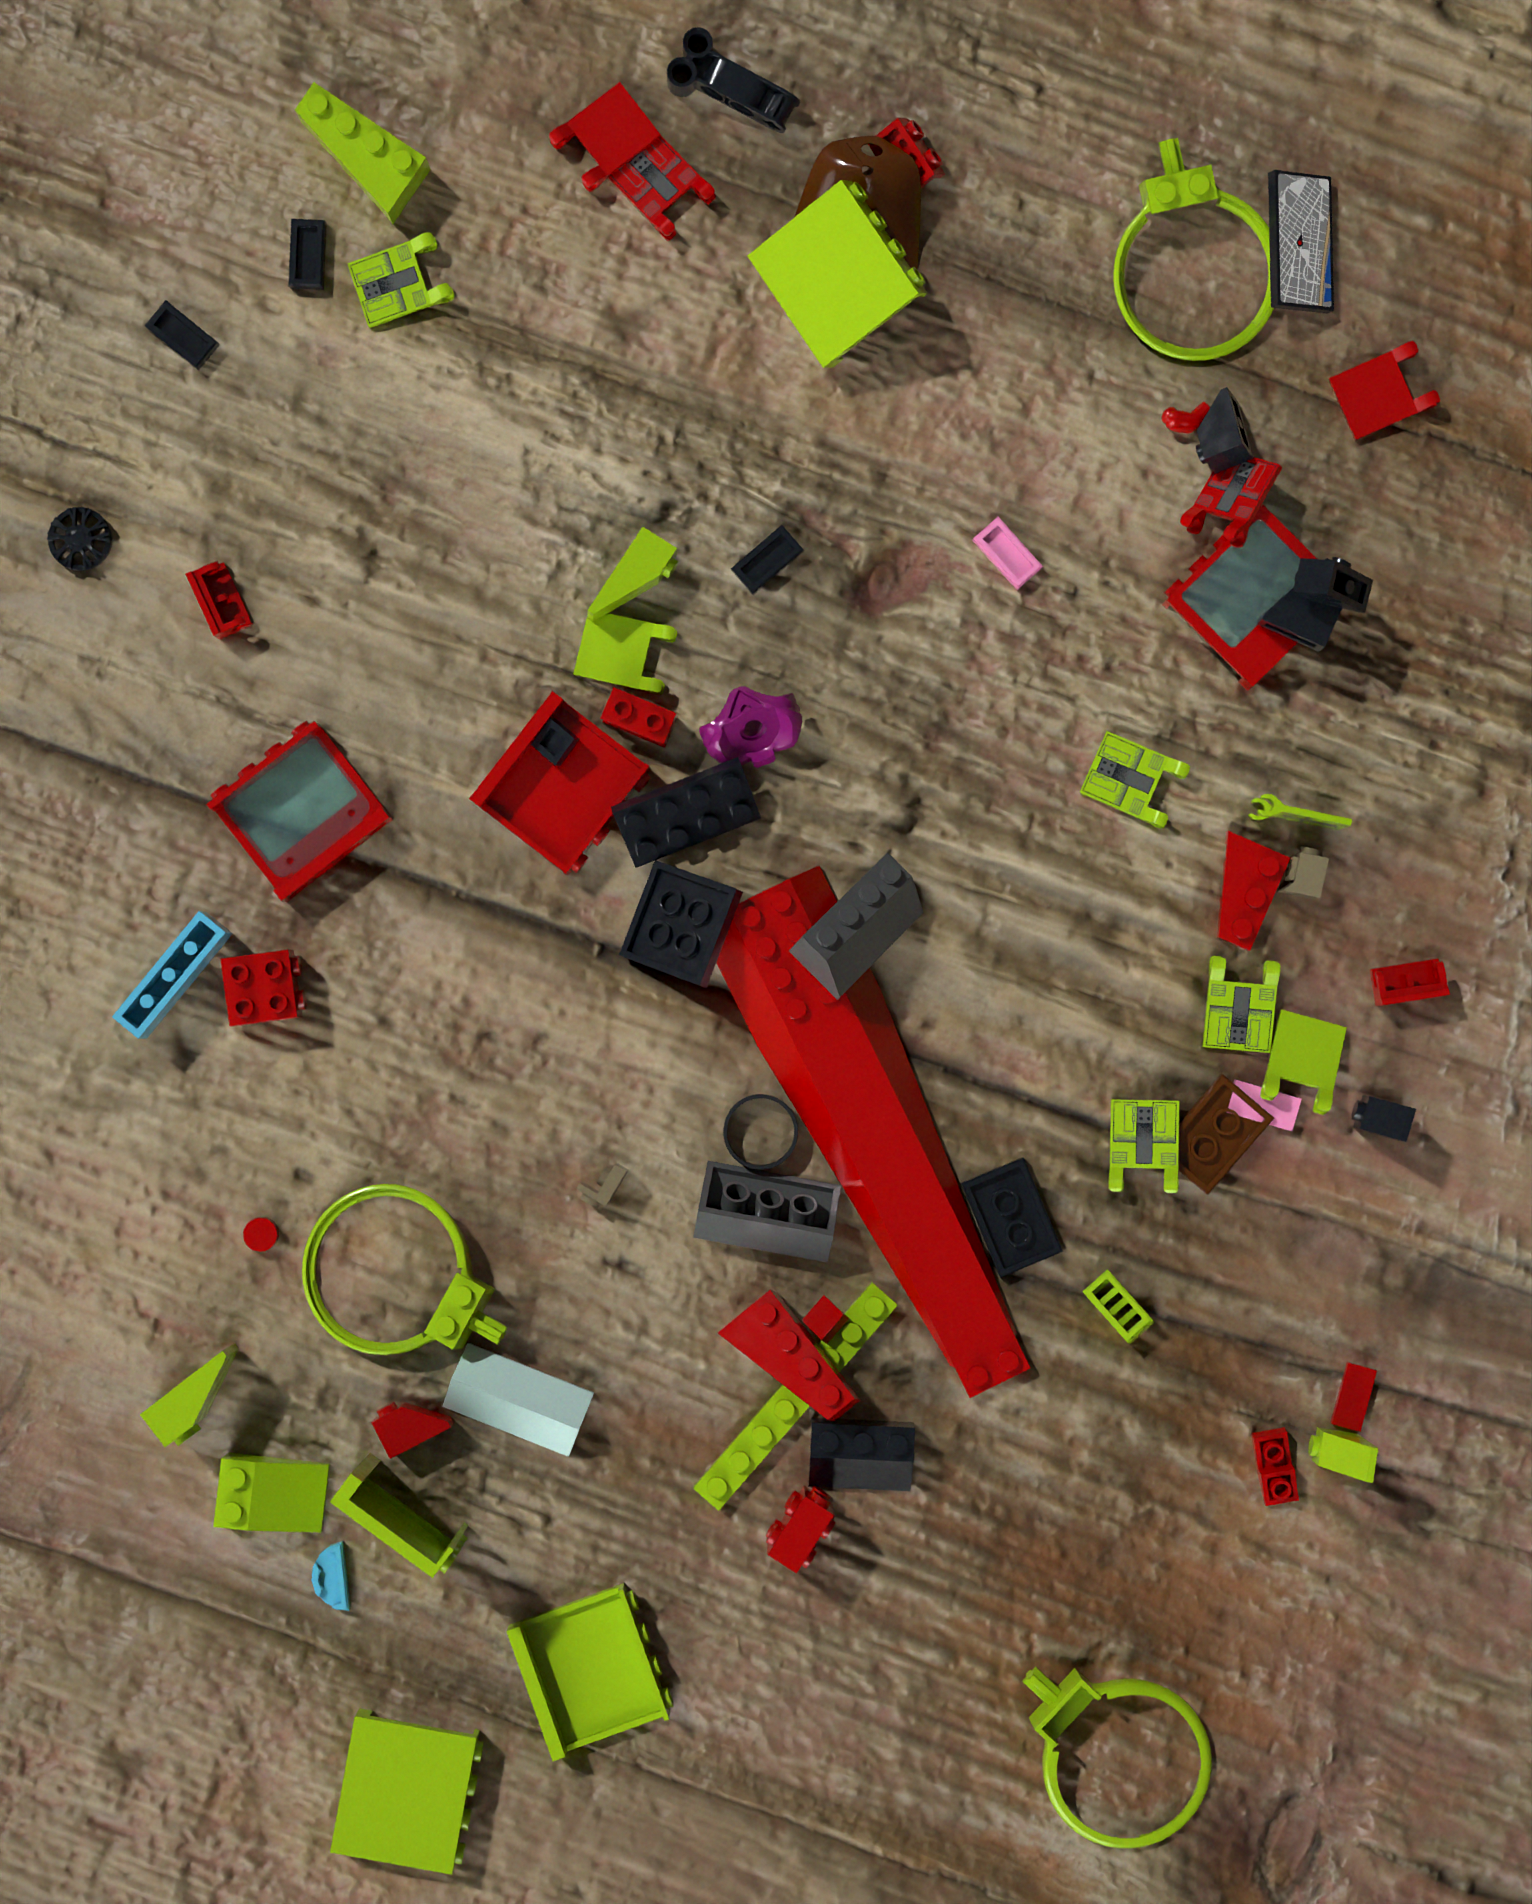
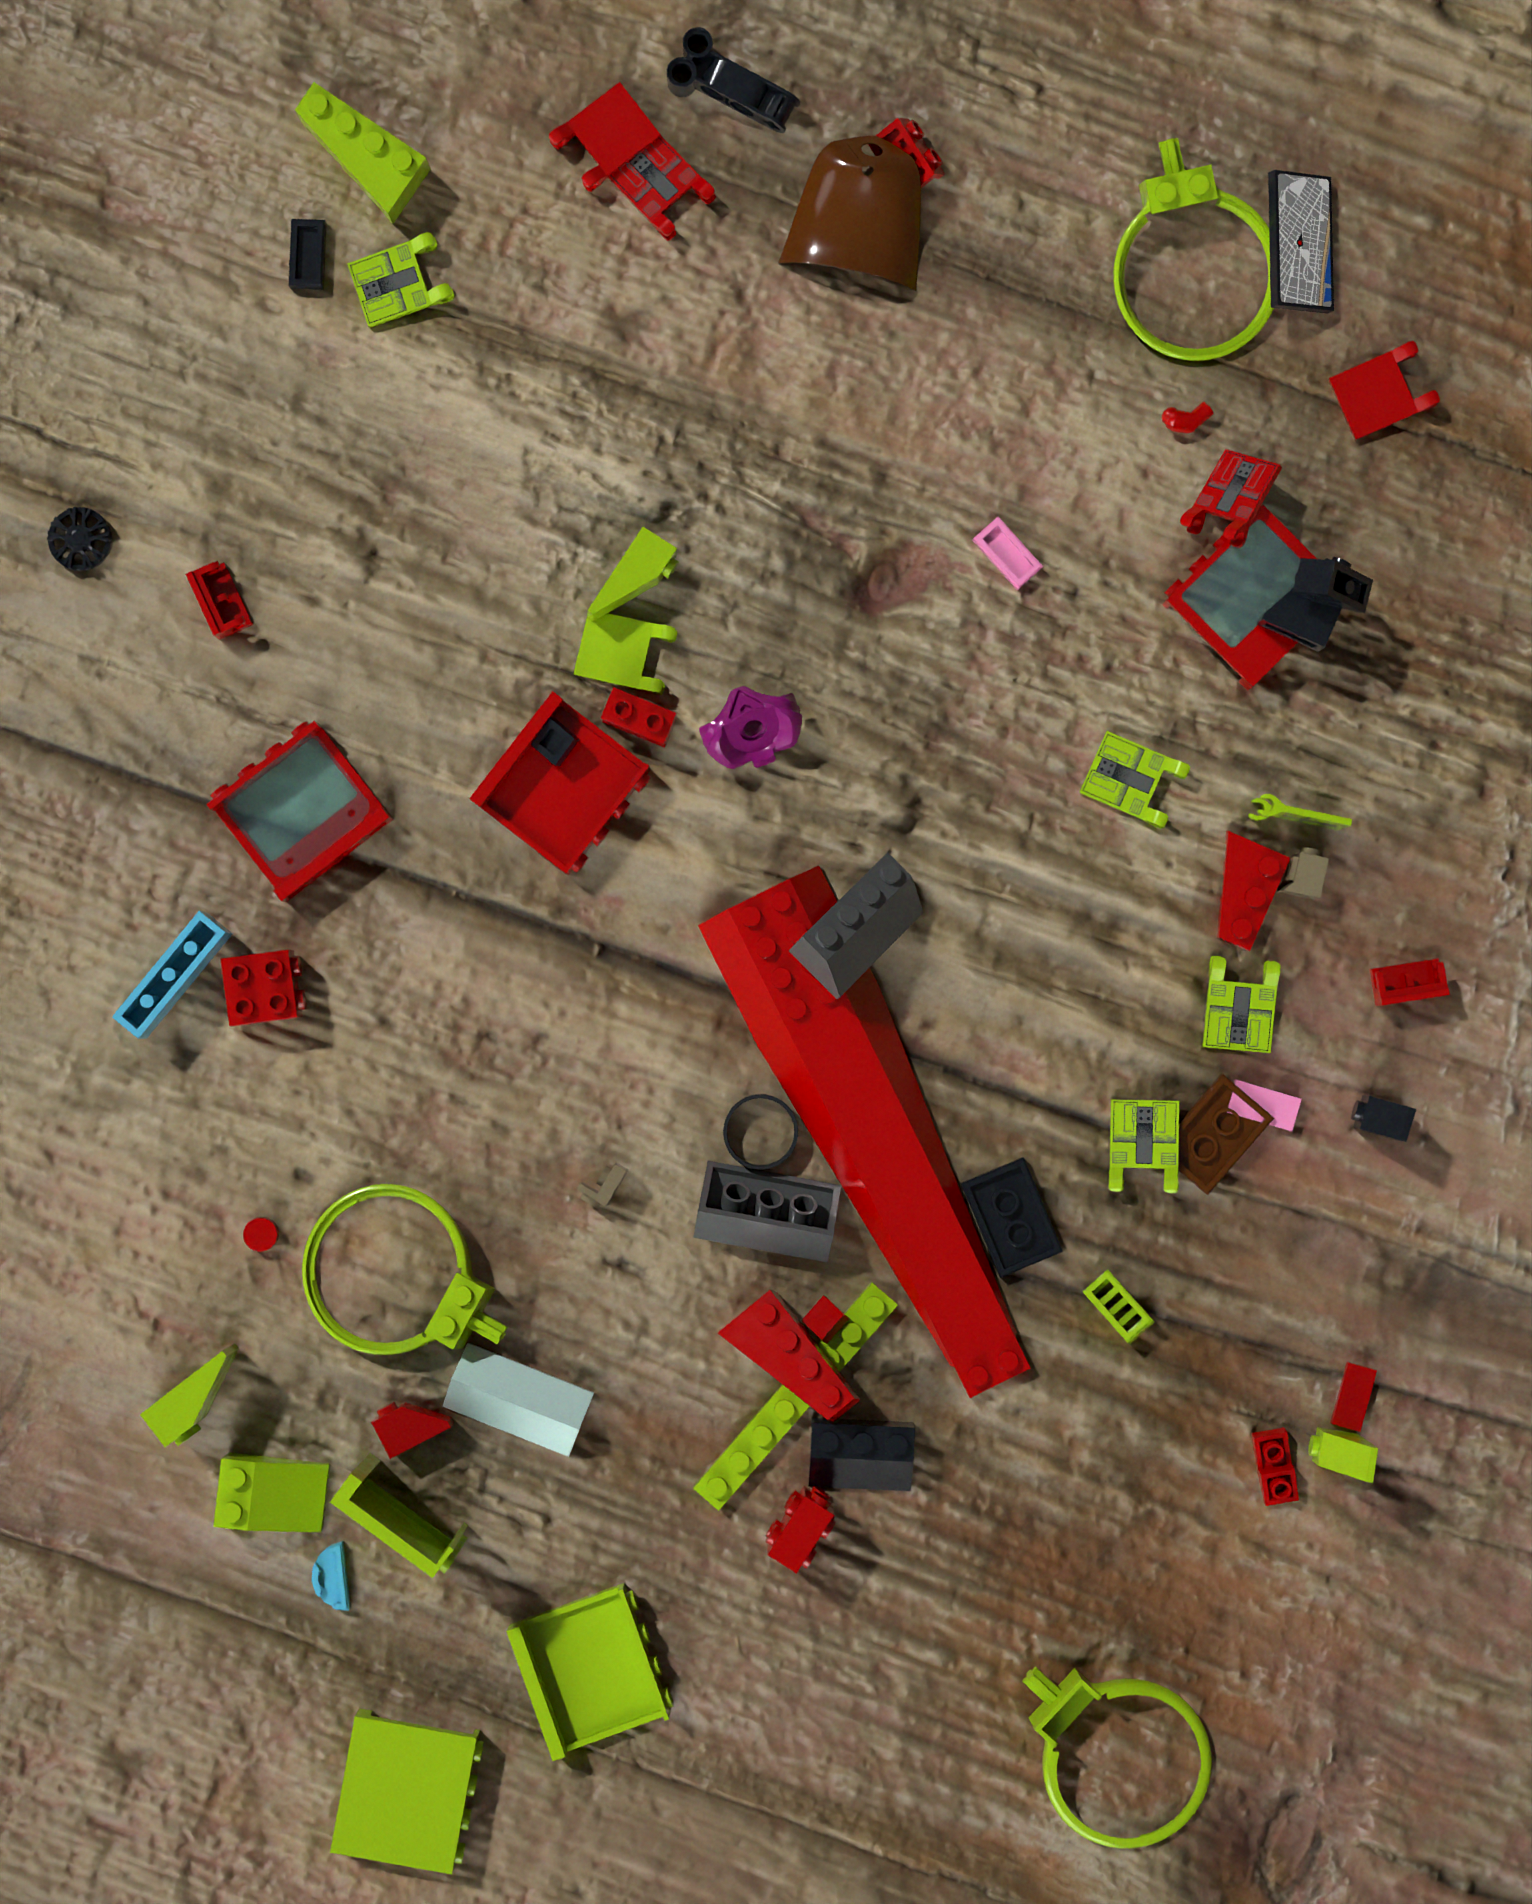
black tile [144,300,220,371] -> none
black plate [611,757,762,868] -> none
black plate [619,860,743,988] -> none
black tile [731,525,804,595] -> none
lime panel [747,180,928,368] -> none
black slope [1196,387,1253,474] -> none
lime flag [1260,1009,1347,1115] -> none

